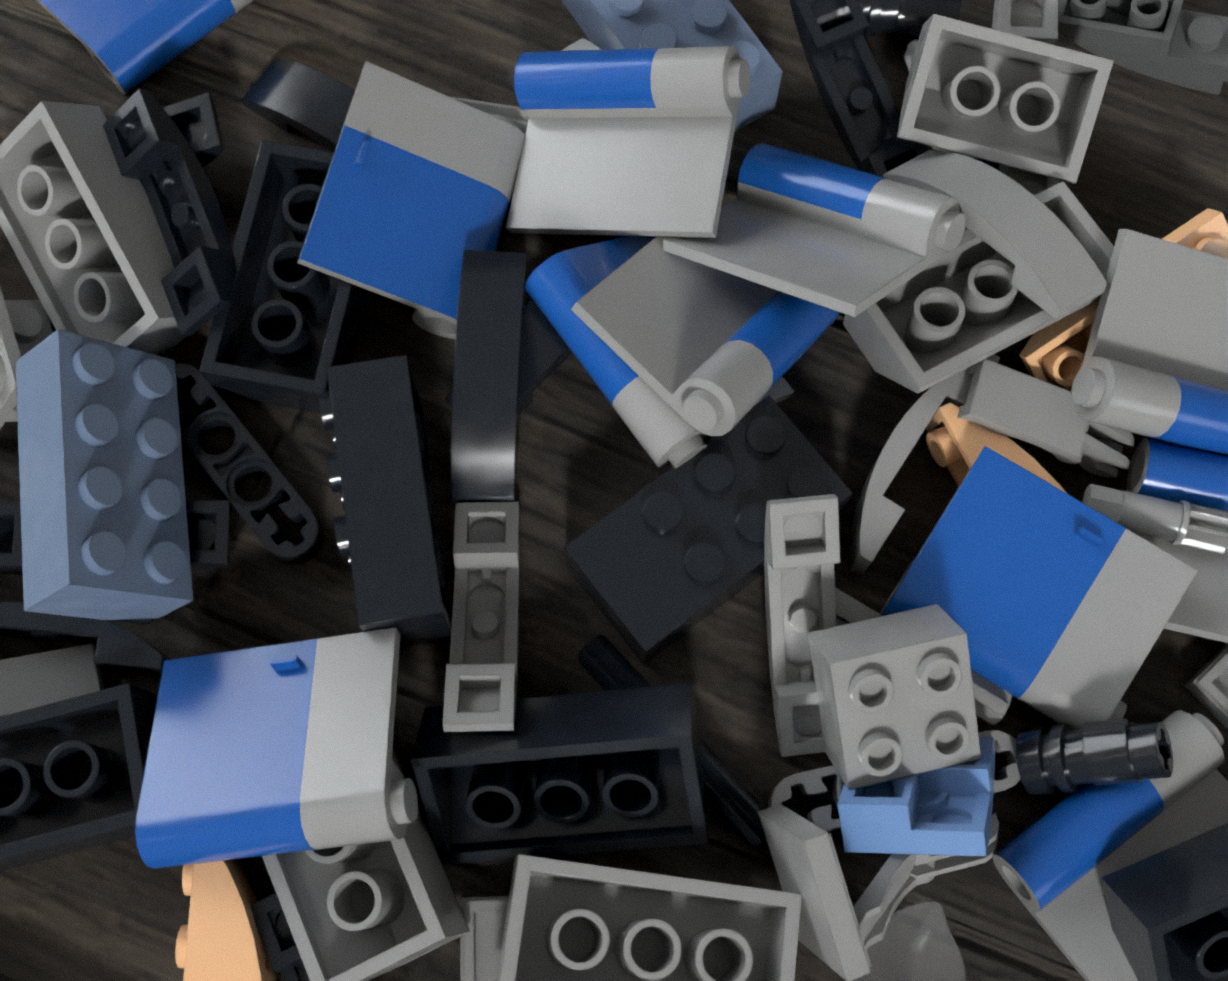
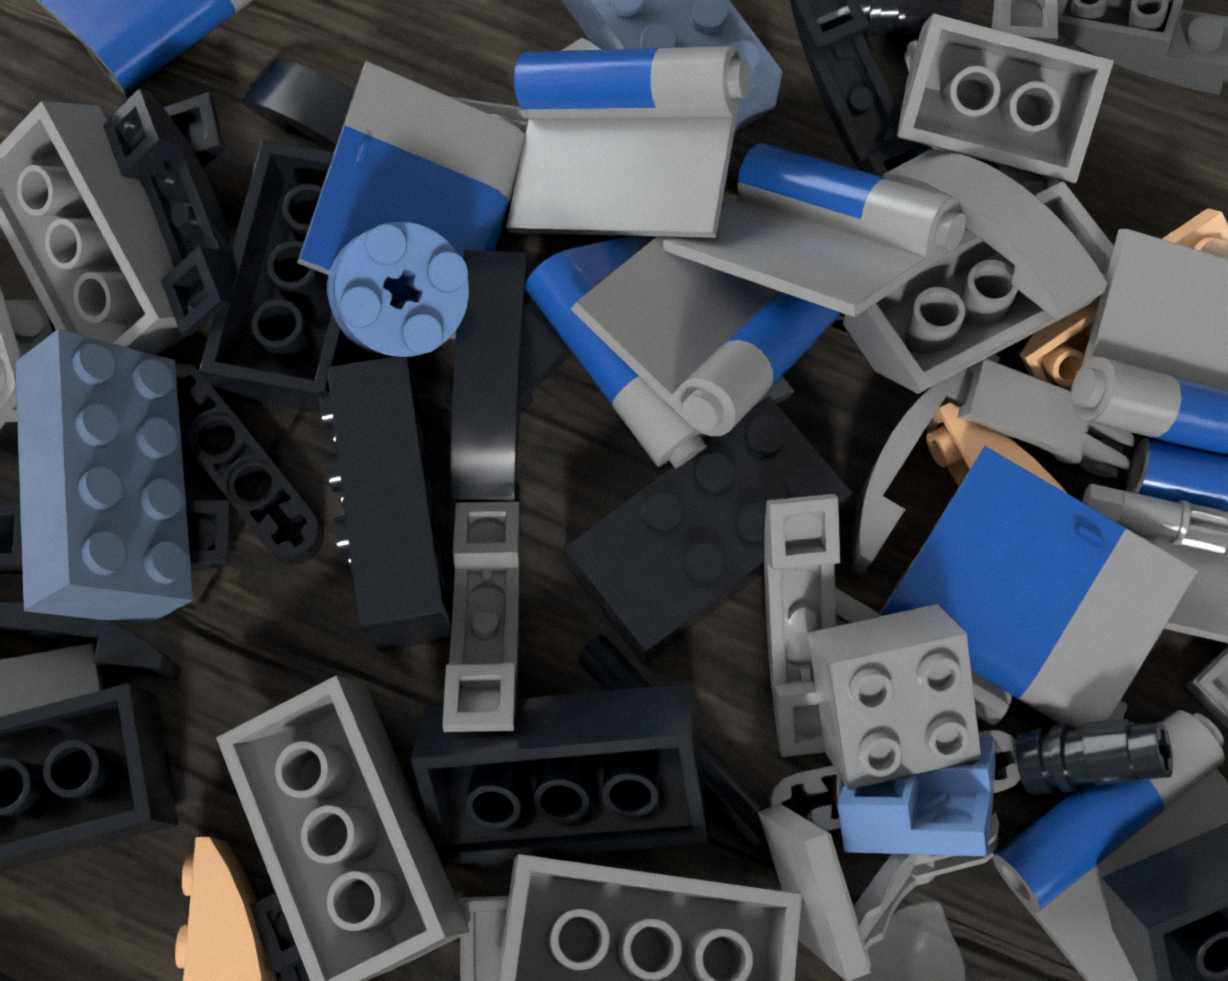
door [135,627,418,869] -> none
none -> medium blue brick [327,222,469,357]

